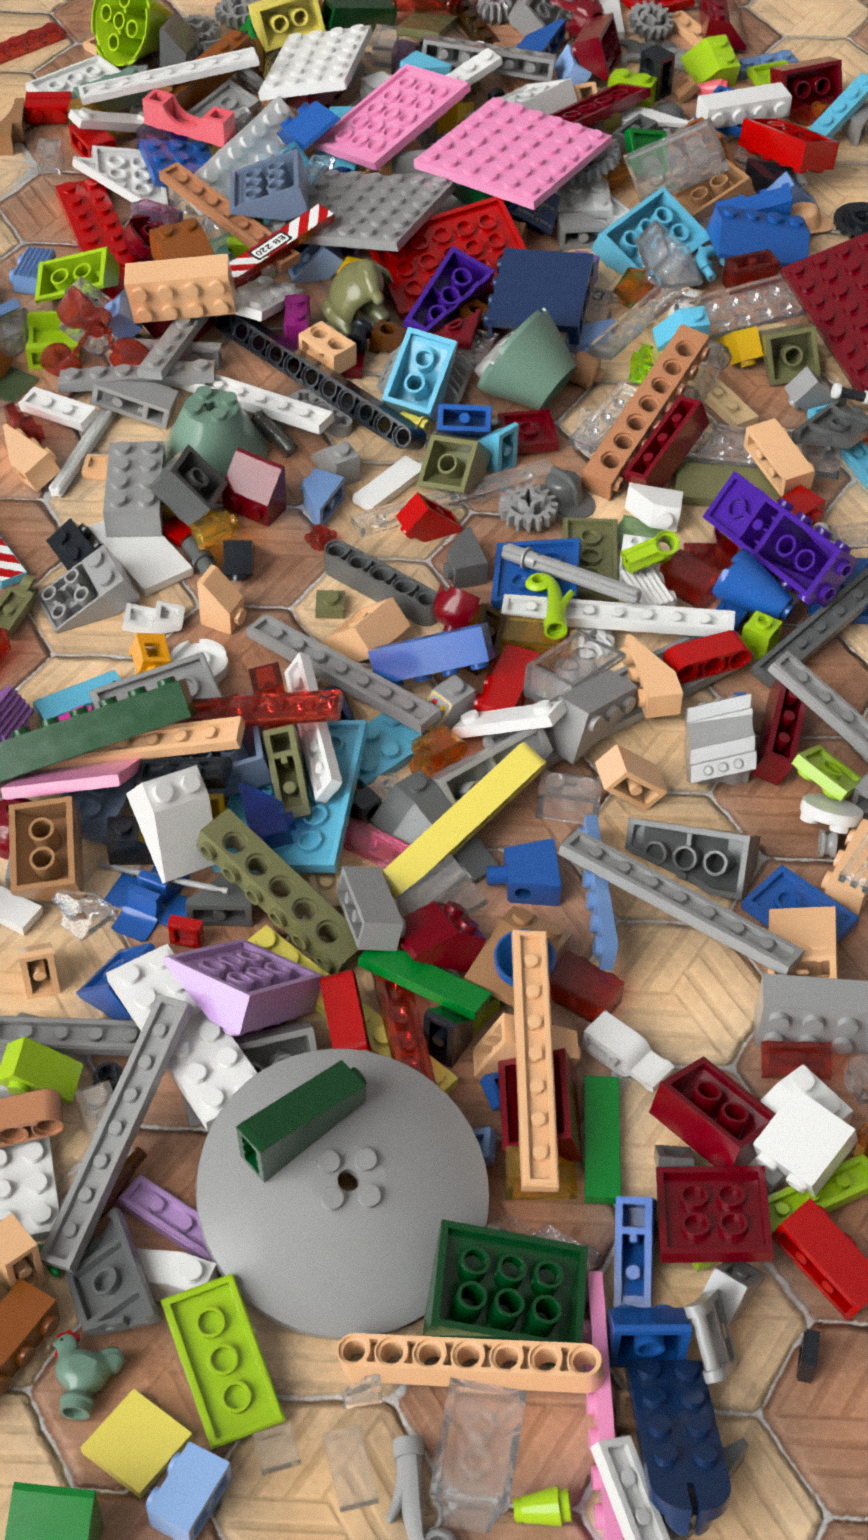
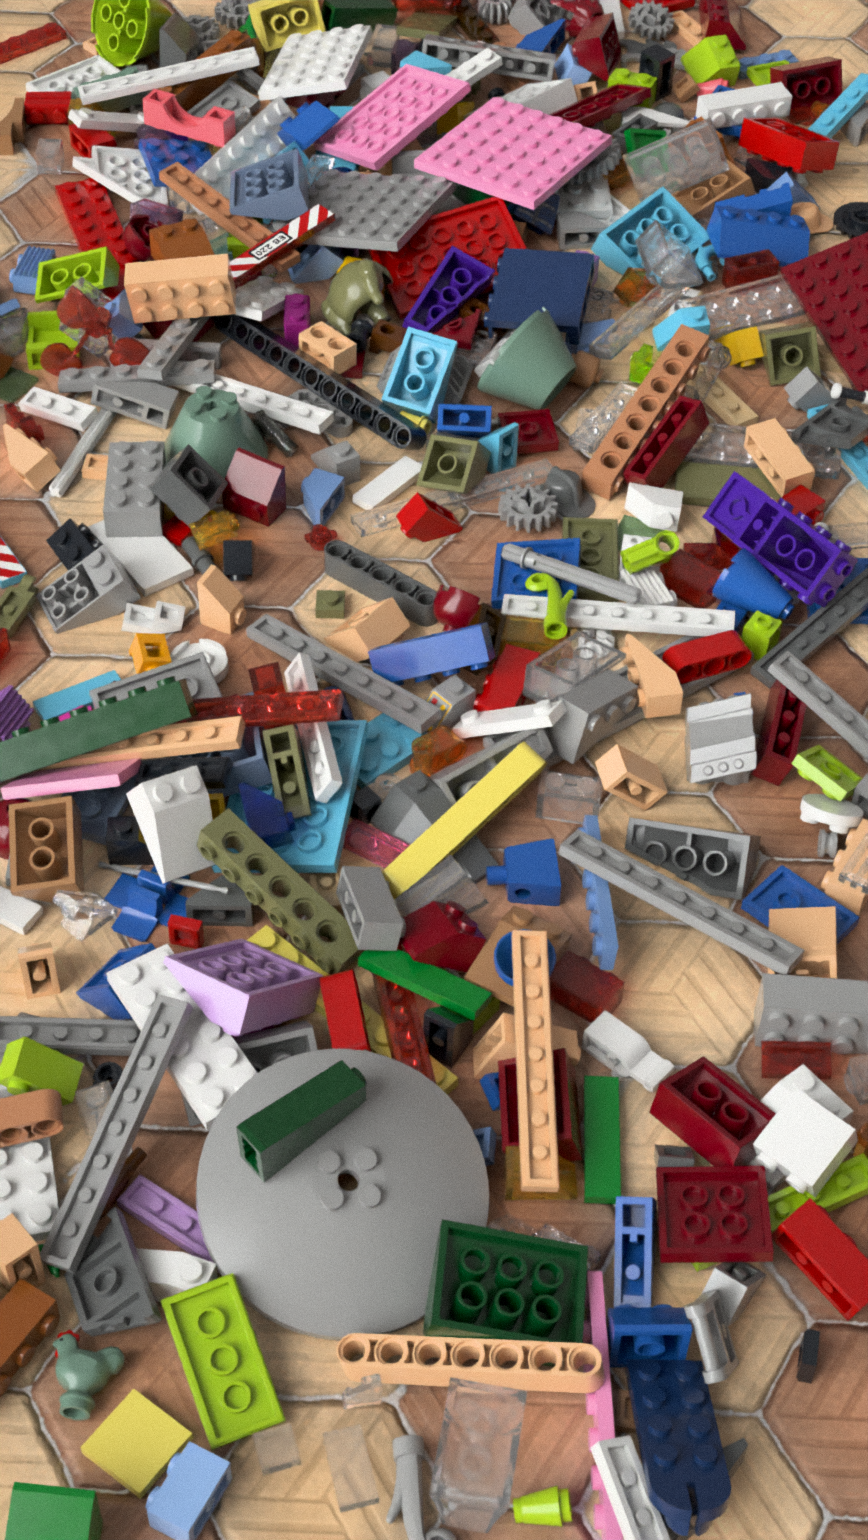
dark grey slope [443,526,488,589] -> none

